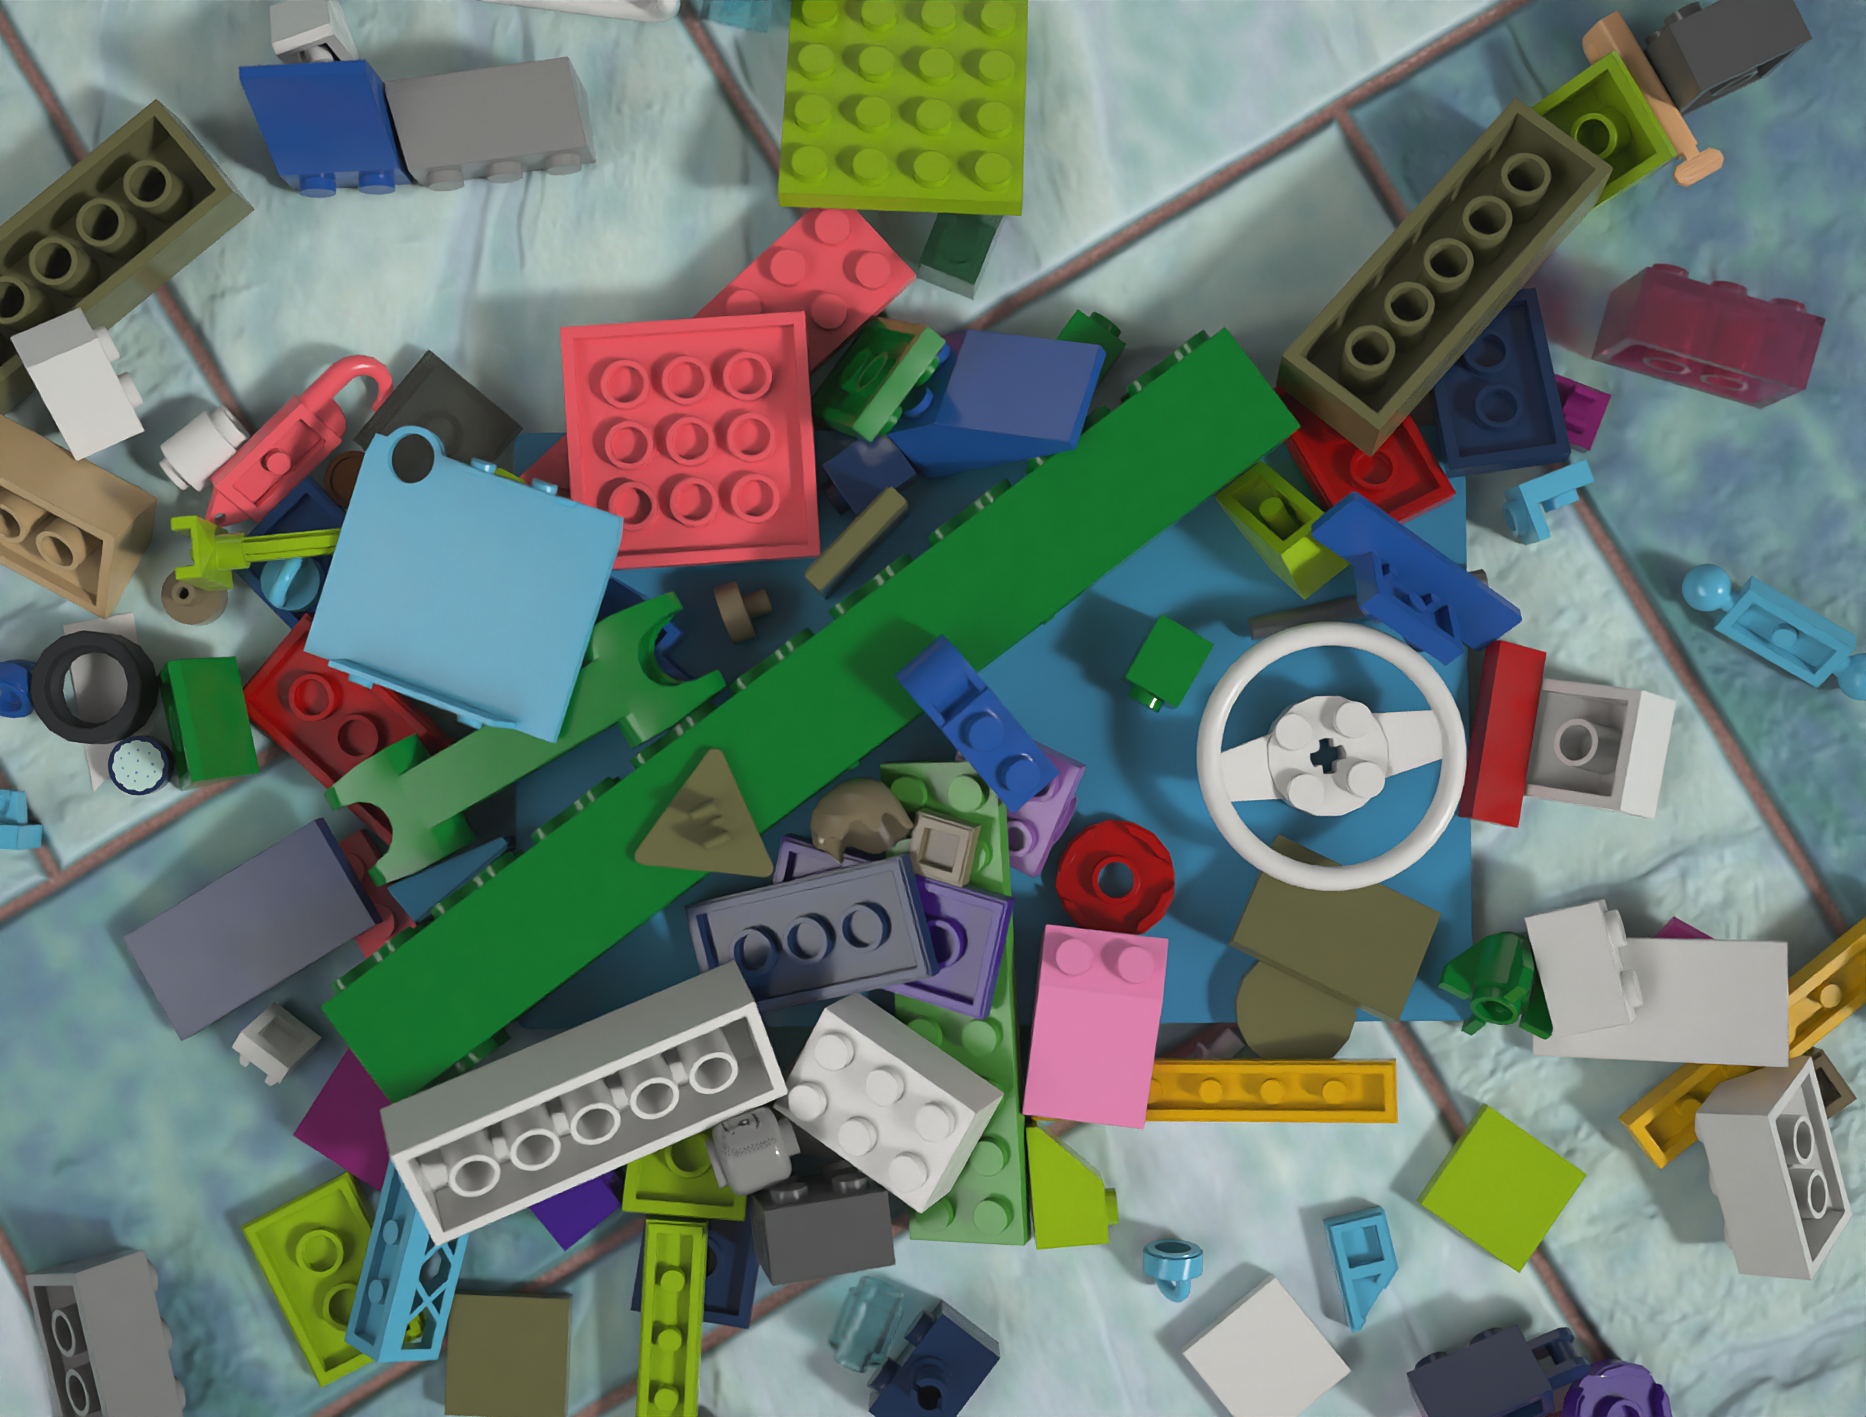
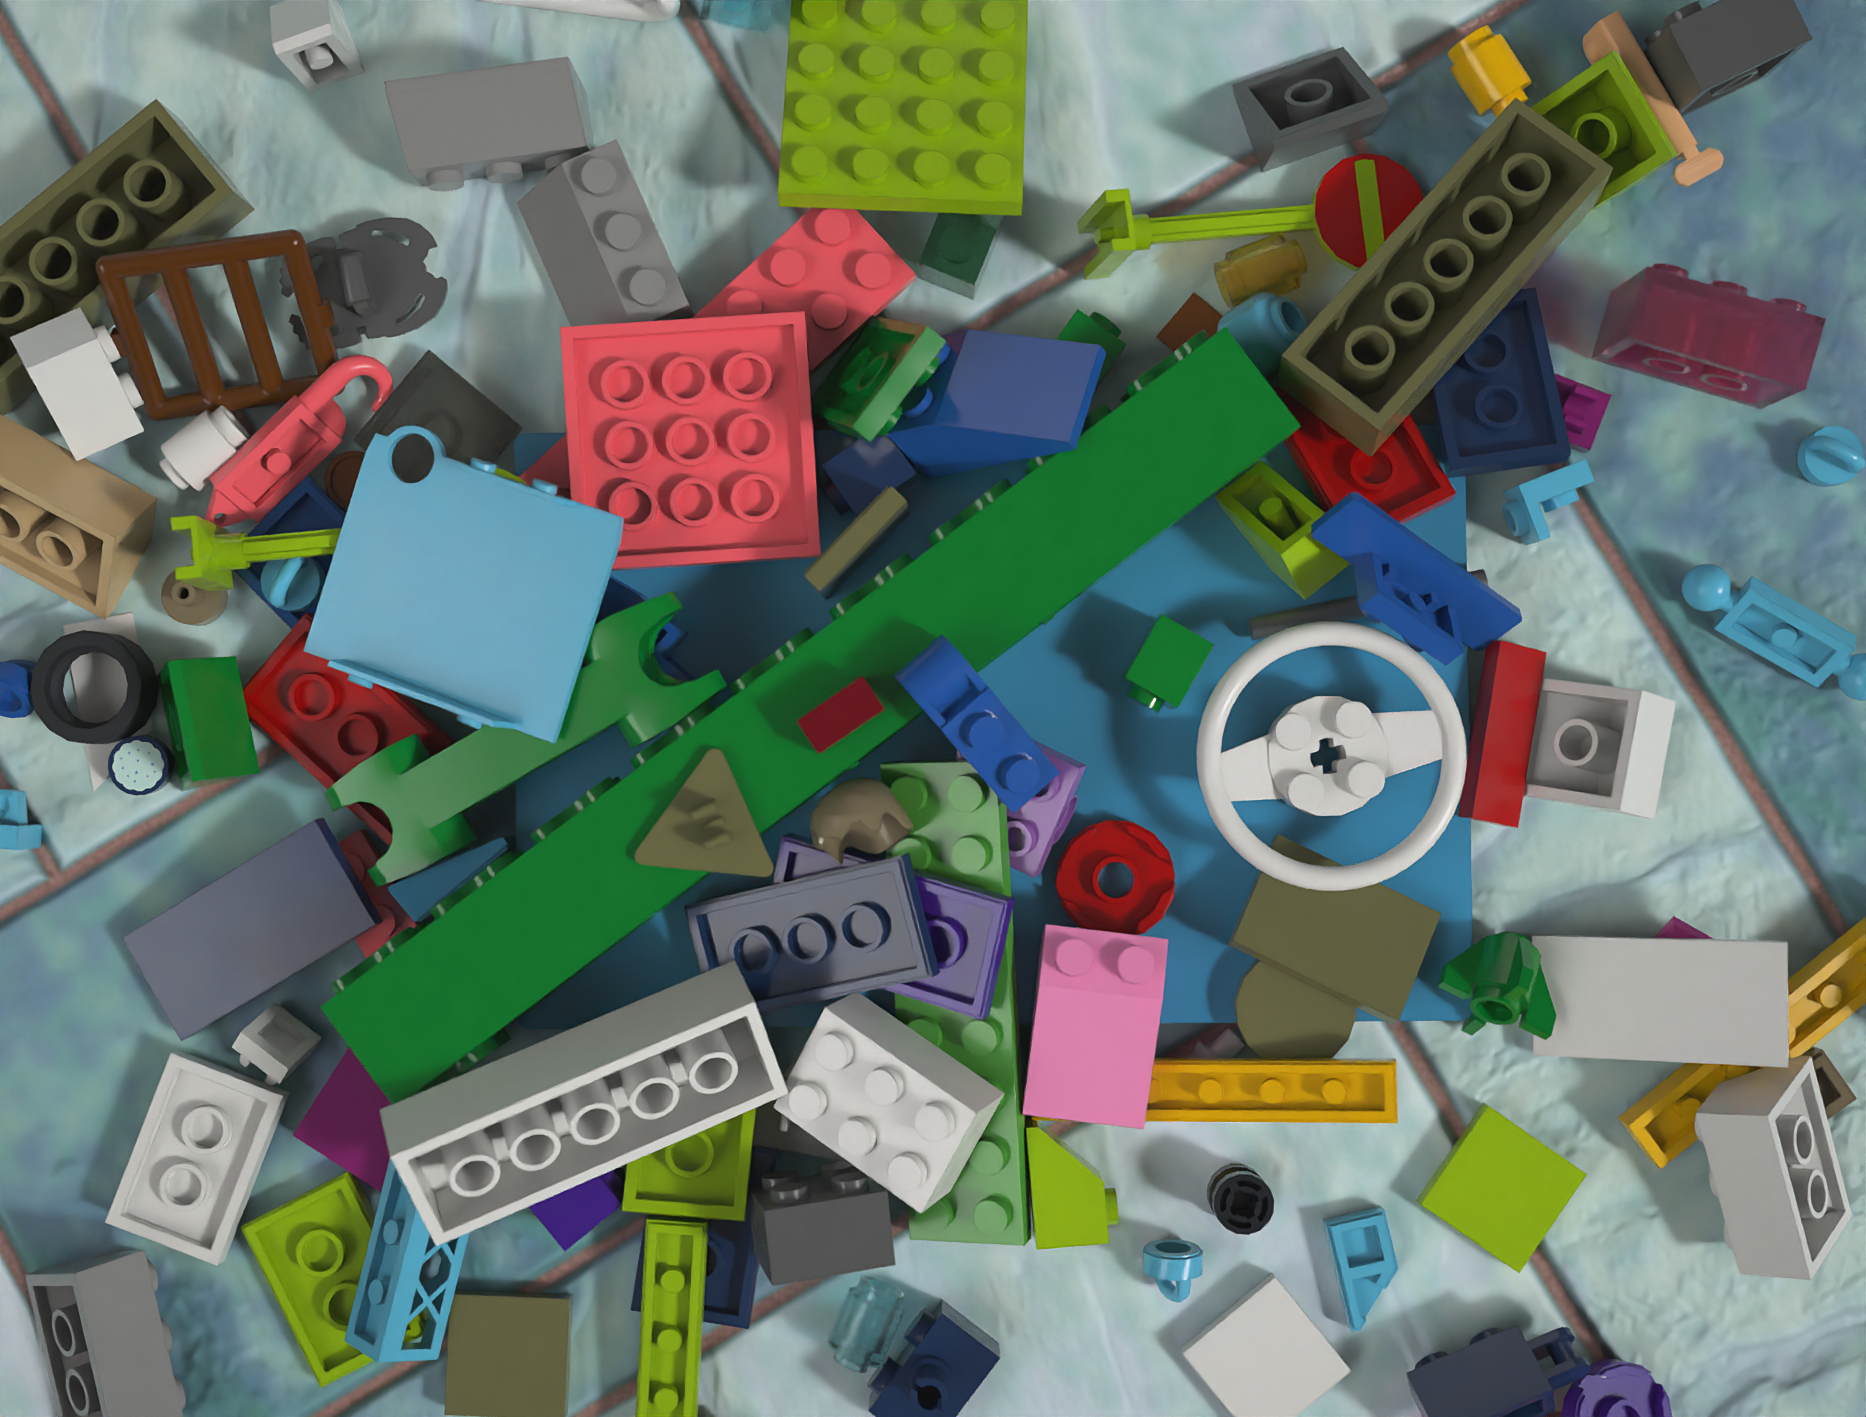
blue slope [239,60,413,198] -> none
light grey head [704,1105,800,1196] -> none
dark tan tile [713,580,773,644] -> none
dark tan tile [908,808,981,888] -> none
white brick [1524,899,1643,1038] -> none
none -> reddish brown bar [95,229,346,421]
none -> white plate [105,1050,290,1265]
none -> dark grey shield [279,217,448,350]
none -> light grey slope [517,139,695,326]
none -> dark red piece [797,676,886,754]
none -> lime piece [1077,153,1424,280]
none -> dark orange sticker [1156,293,1223,352]
none -> black wheel [1207,1164,1274,1235]
none -> clear yellow brick [1214,232,1307,308]
none -> medium azure head [1217,292,1307,379]
none -> dark grey slope [1232,47,1389,173]
none -> yellow brick [1447,25,1532,118]
none -> medium azure tile [1797,426,1866,487]

